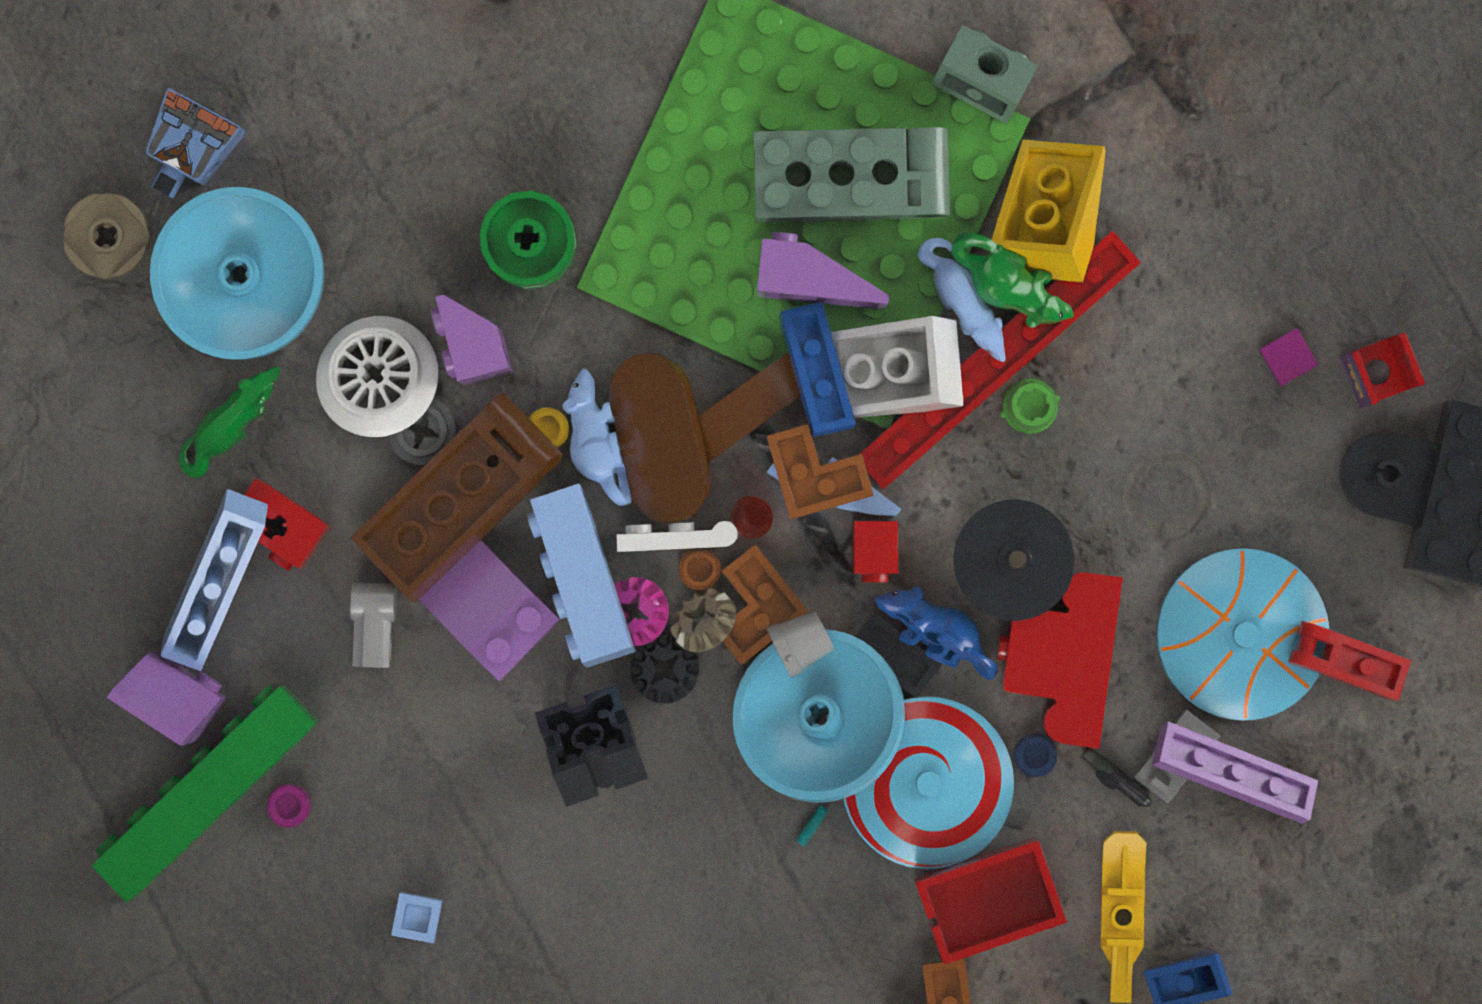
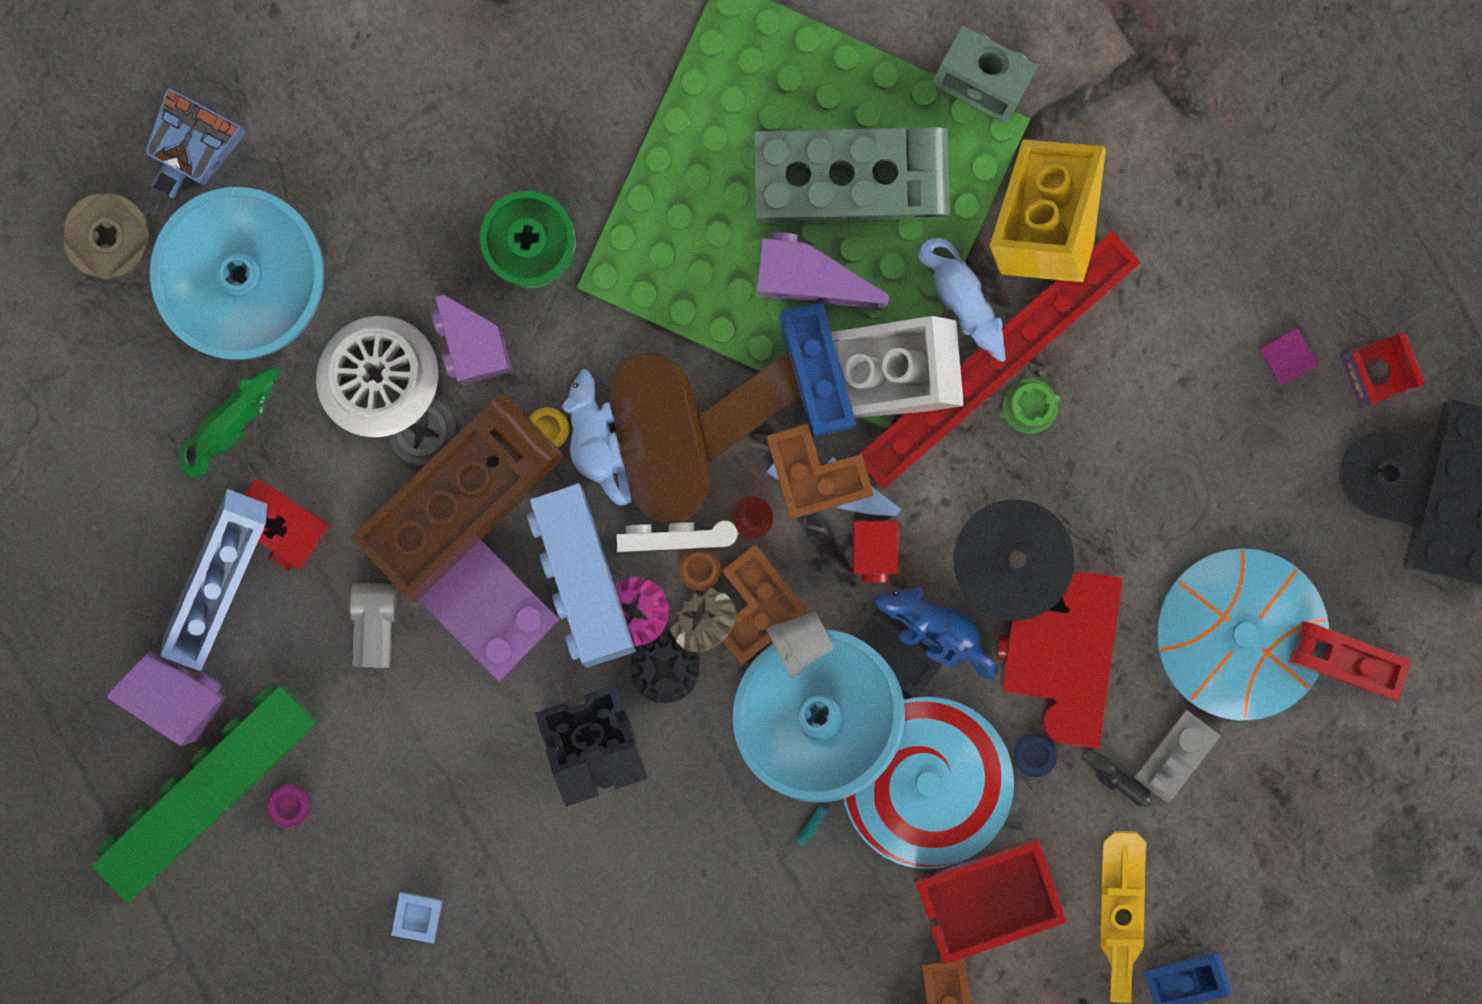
green animal [952,232,1074,328] -> none
medium lavender plate [1152,721,1318,824] -> none

